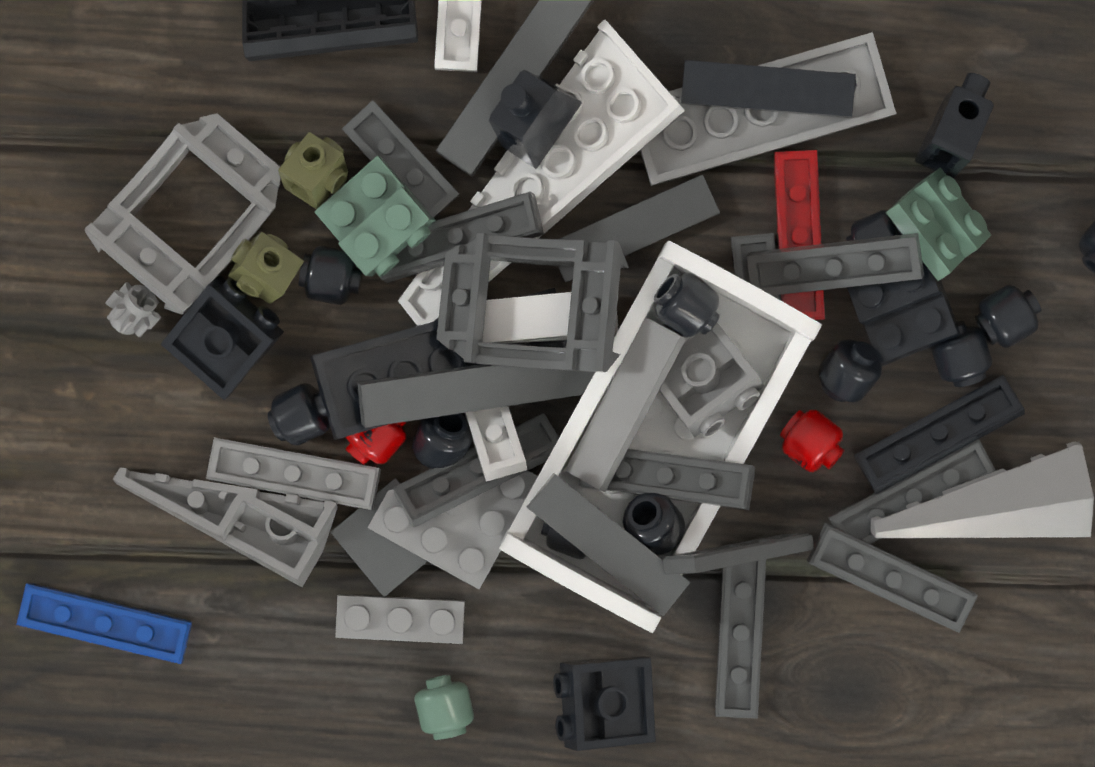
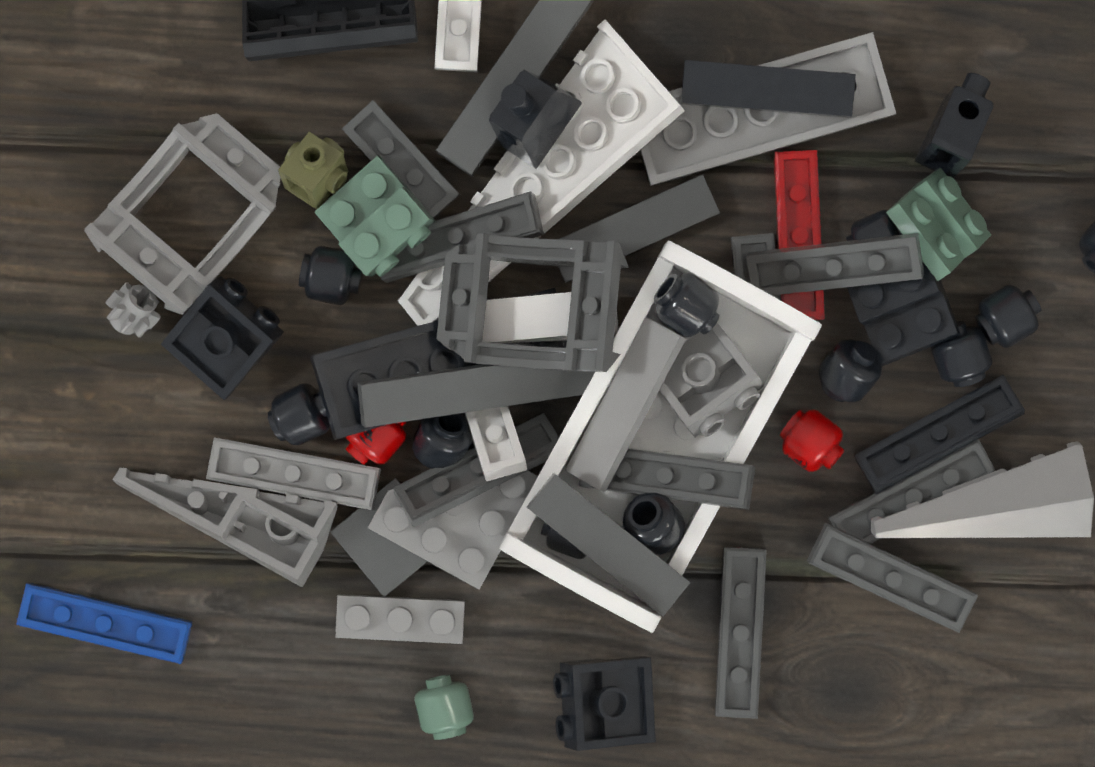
olive brick [228,232,304,304] -> none
dark grey tile [663,533,814,574] -> none

